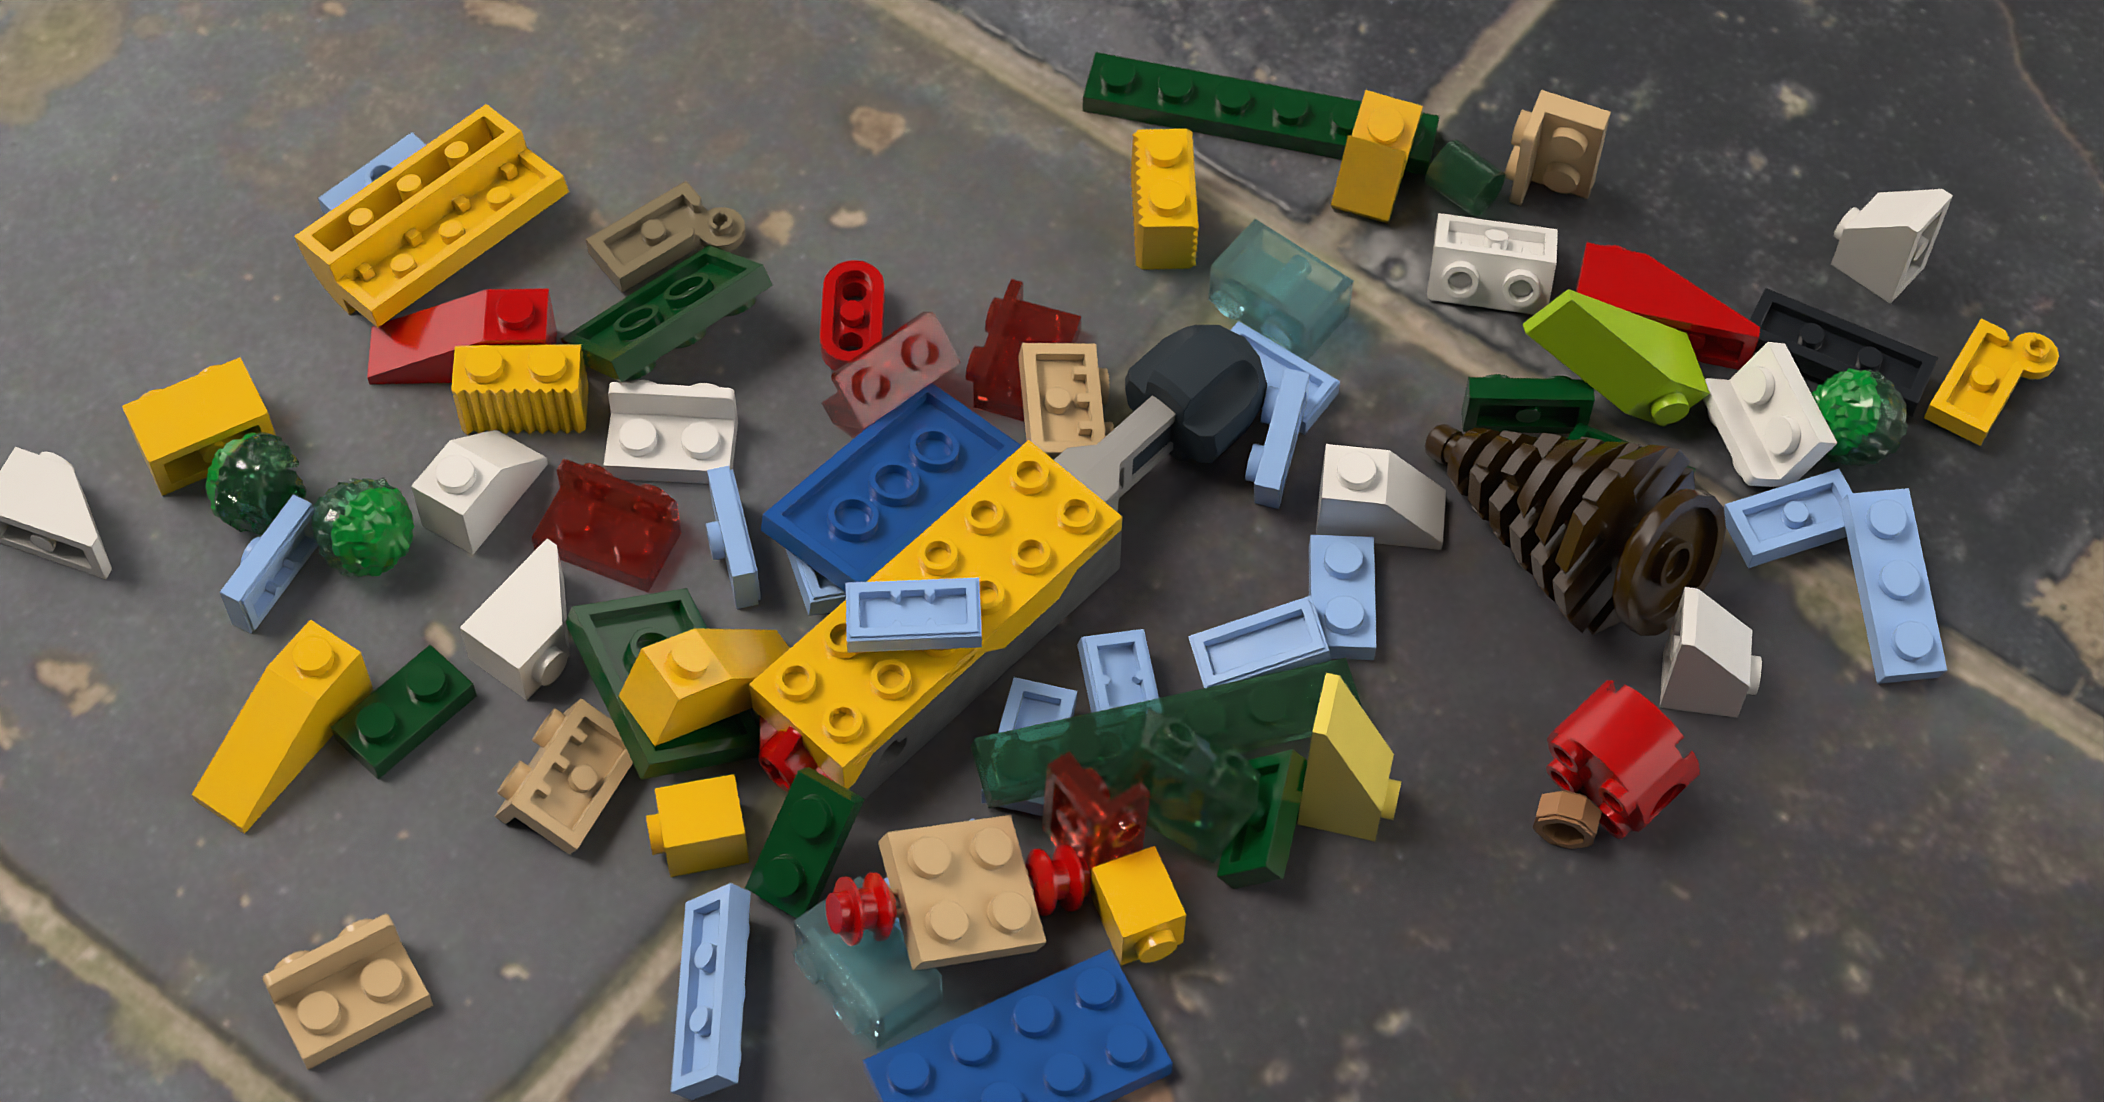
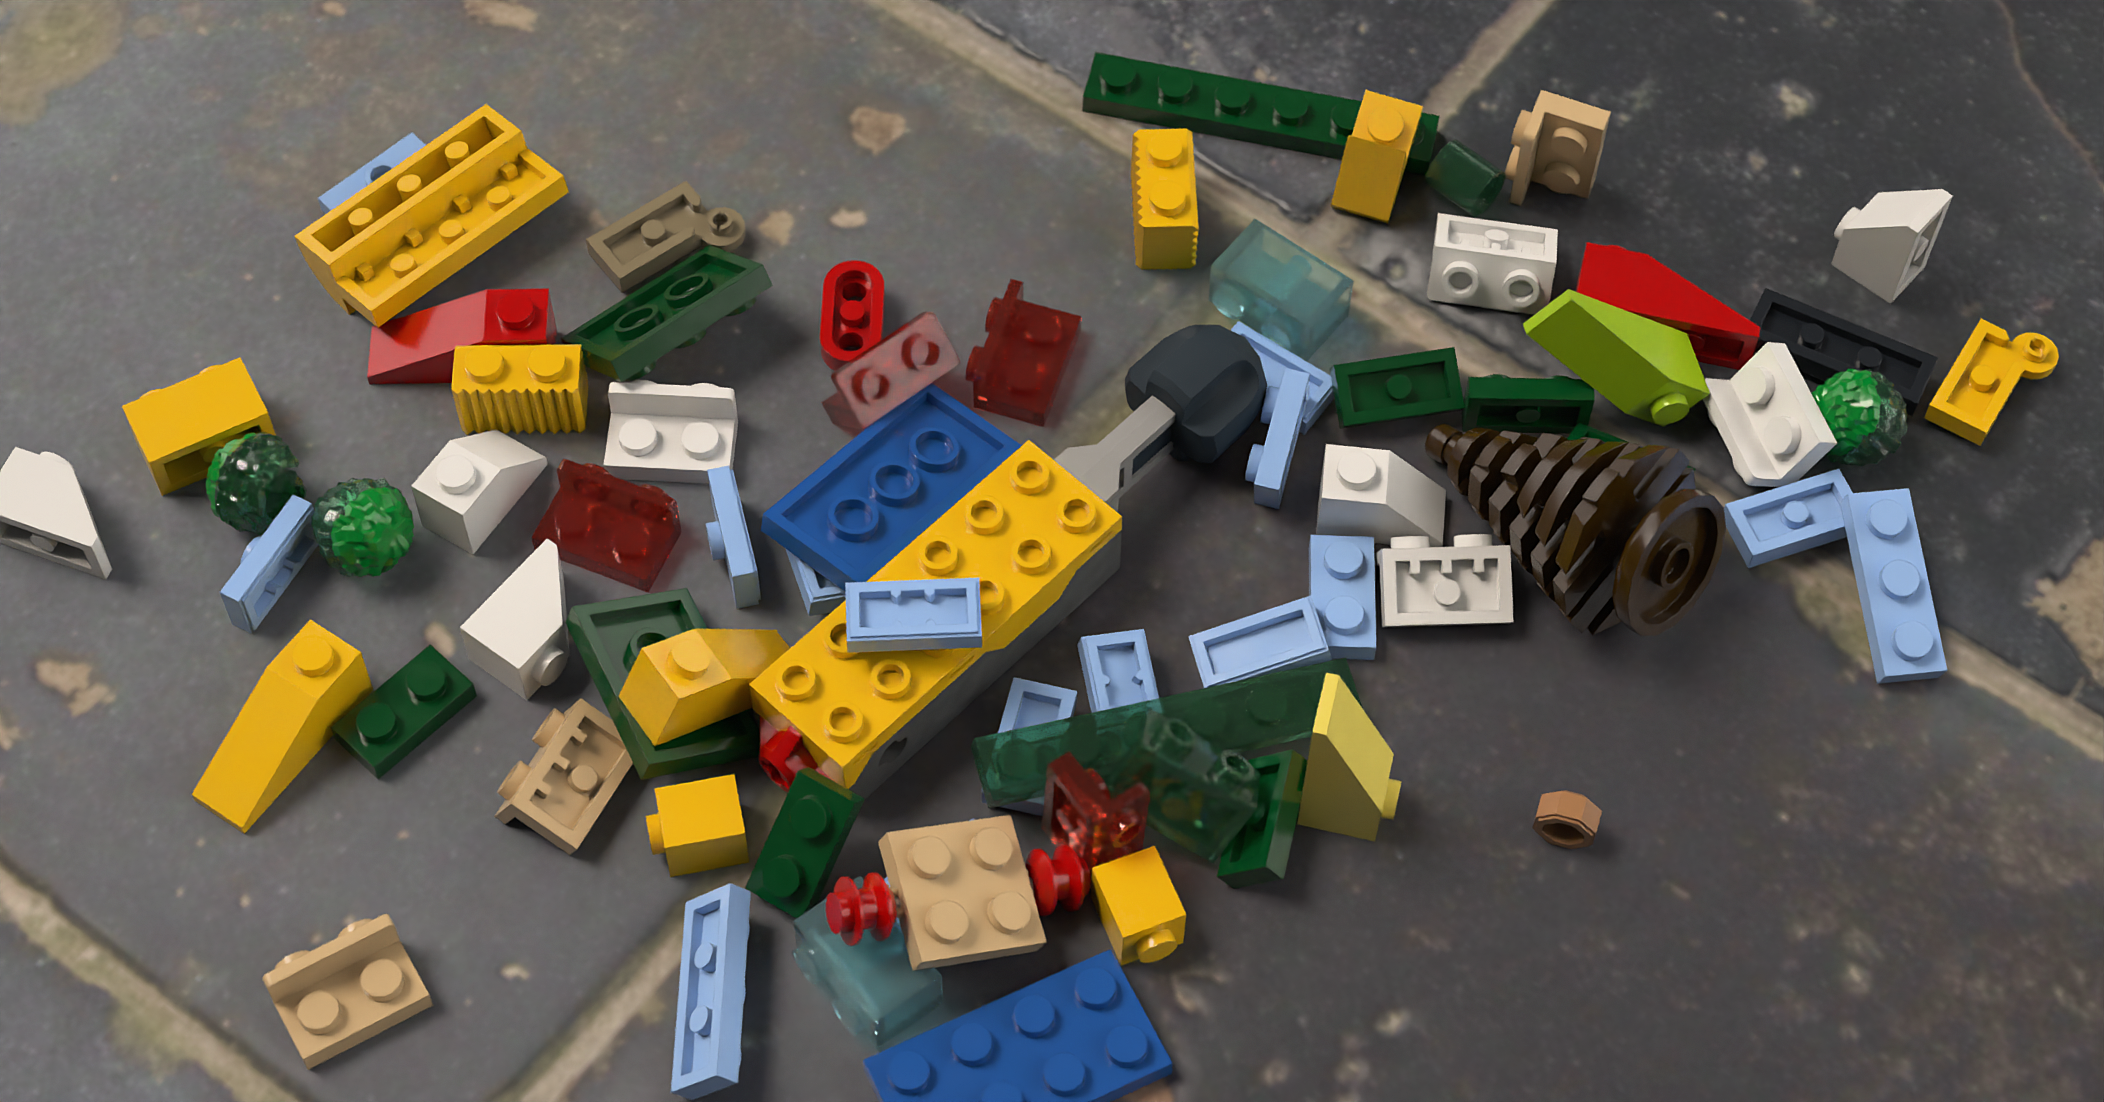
tan bracket [1018,343,1114,460] -> none
red brick [1546,680,1700,840] -> none
white slope [1660,587,1762,718] -> none
none -> dark green plate [1329,347,1465,429]
none -> white bracket [1375,534,1514,627]

